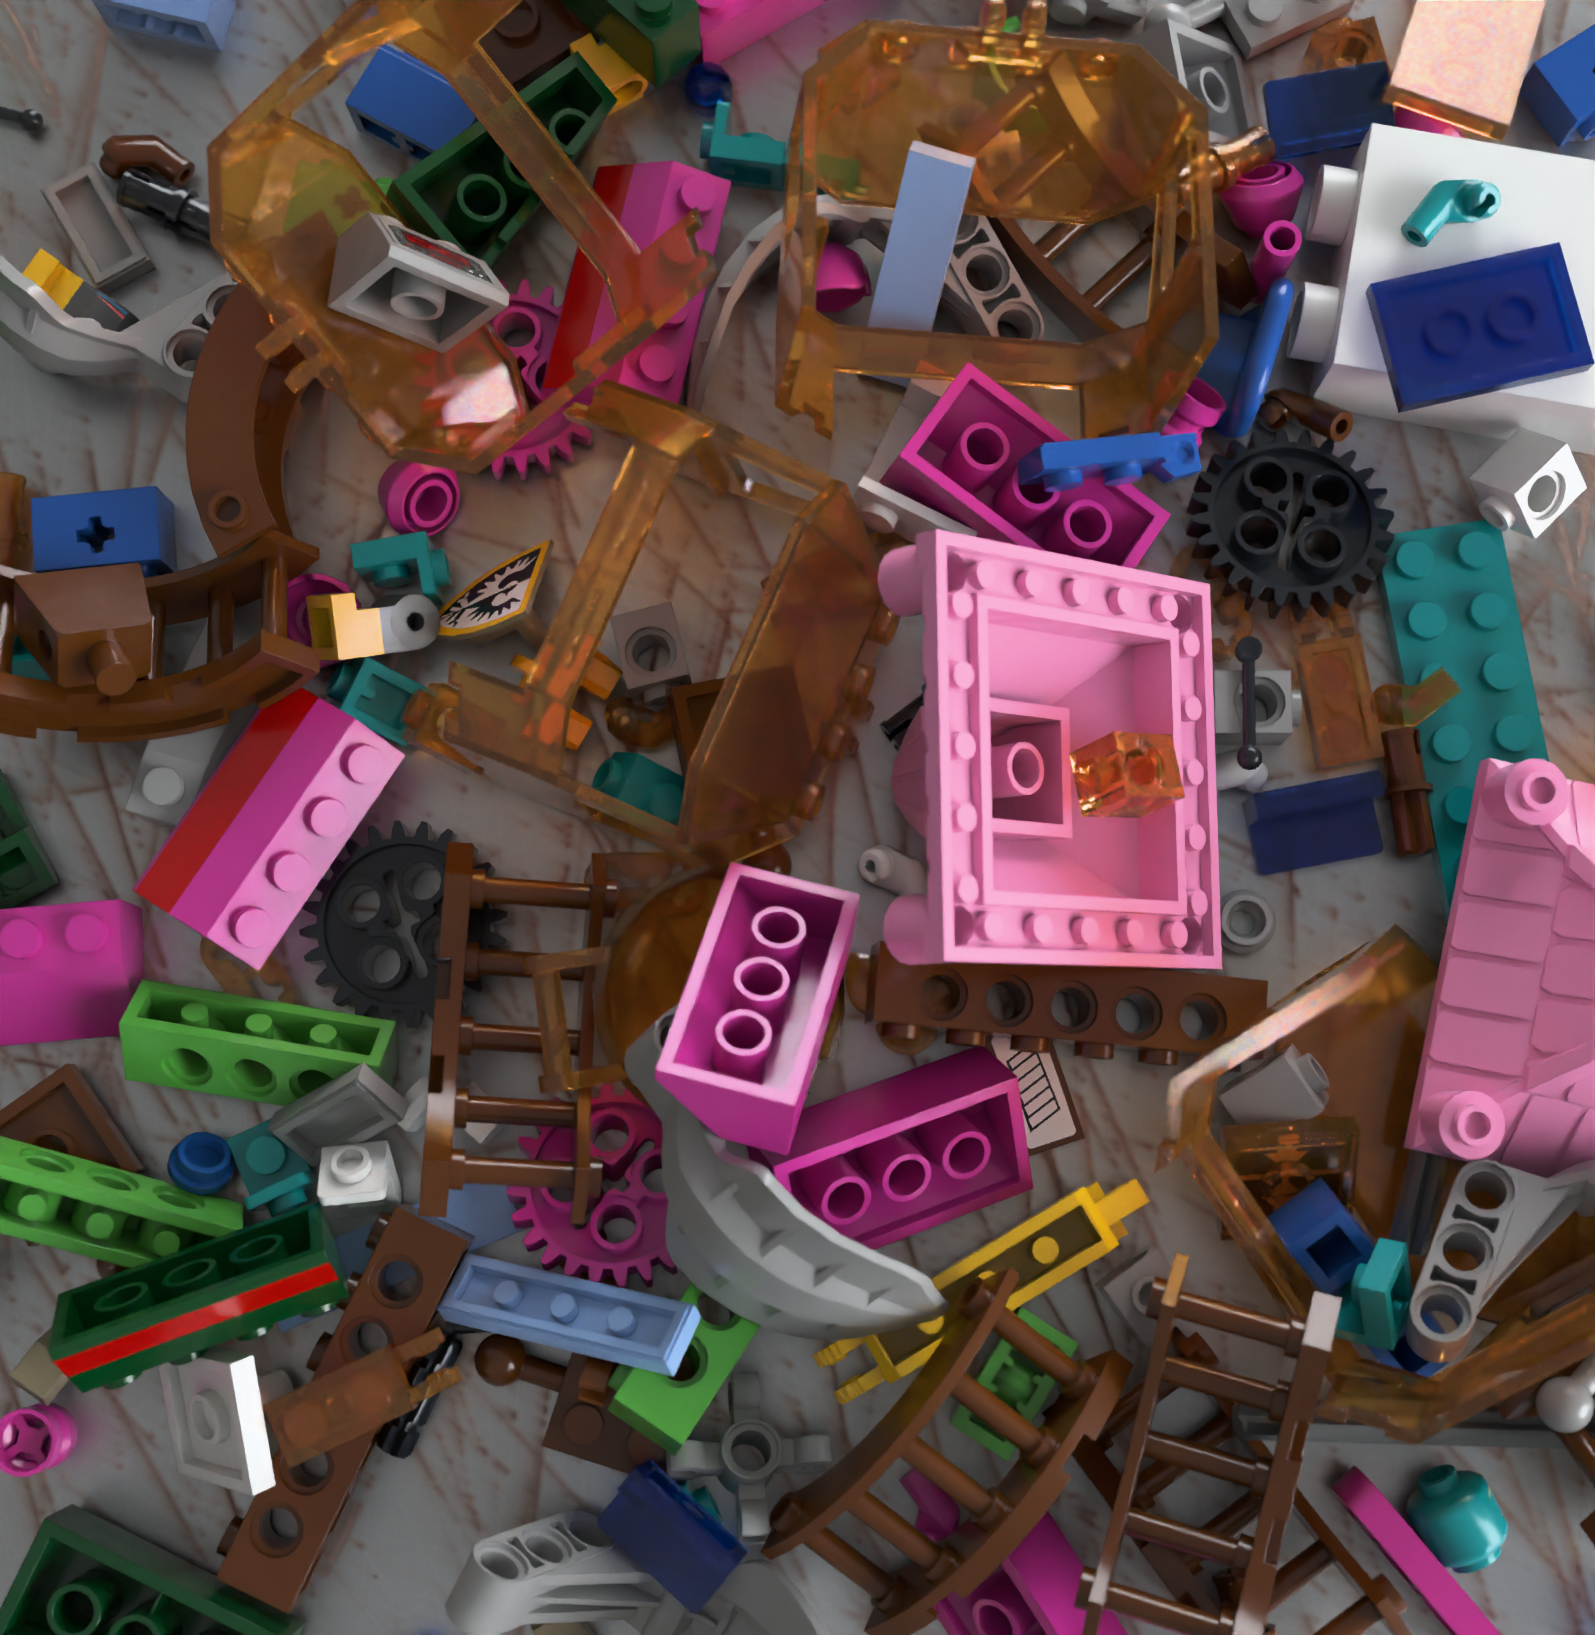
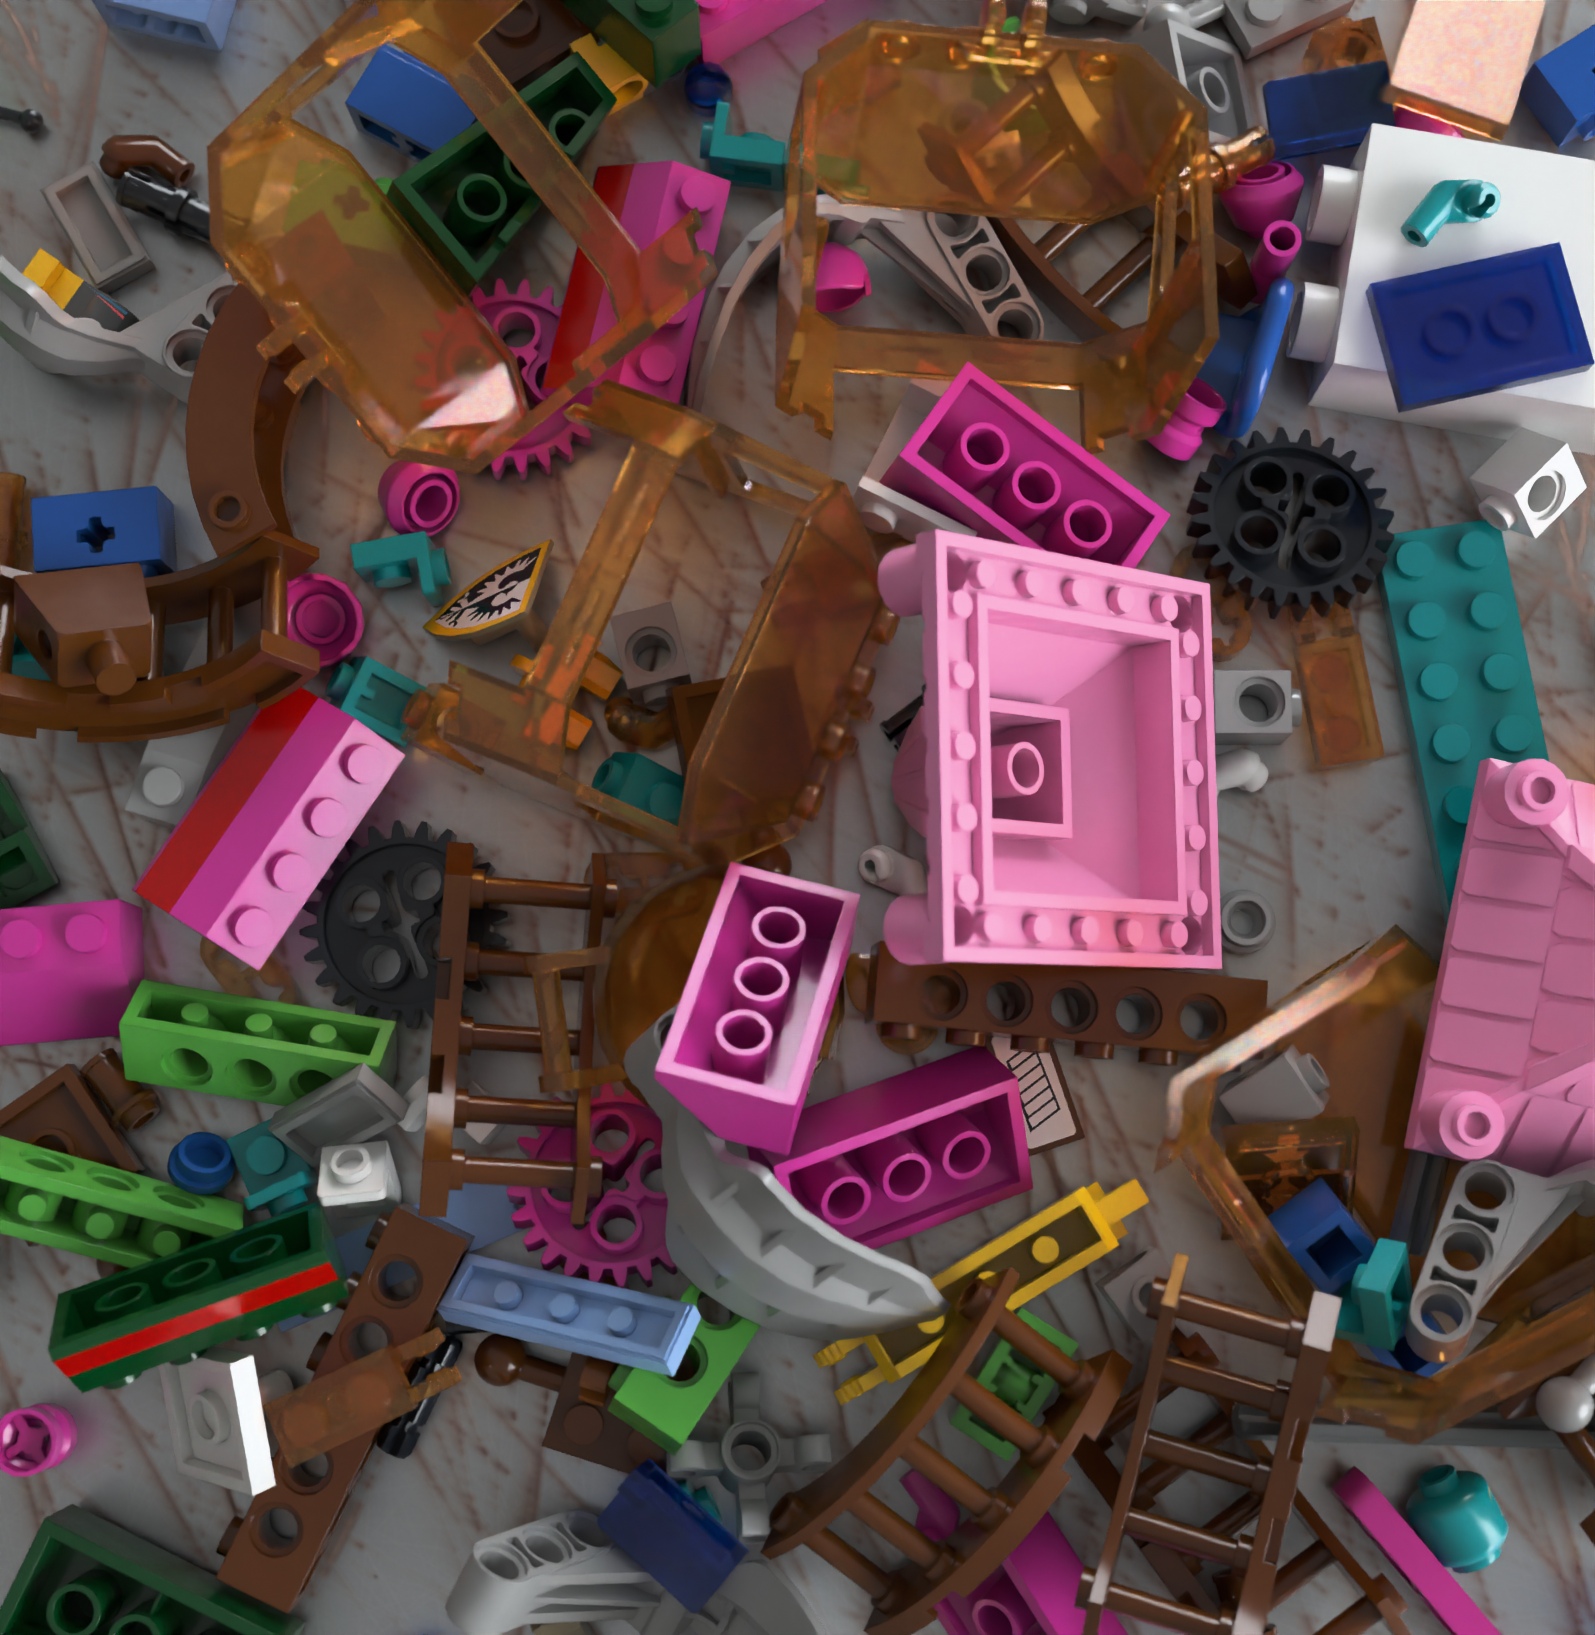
dark tan piece [9,1327,69,1407] -> none
leg [306,593,440,660] -> none
light grey slope [327,211,510,354] -> none
light blue tile [856,140,976,387] -> none
blue hinge [1016,432,1202,492] -> none
clear orange brick [1069,731,1185,818] -> none
black hinge [1235,636,1263,770] -> none
clear blue panel [1242,770,1385,876] -> none
reddish brown arm [1256,387,1353,442] -> none
clear orange arm [1368,666,1462,728] -> none
reddish brown axle [1378,728,1435,857] -> none
none -> reddish brown pin [80,1048,160,1133]

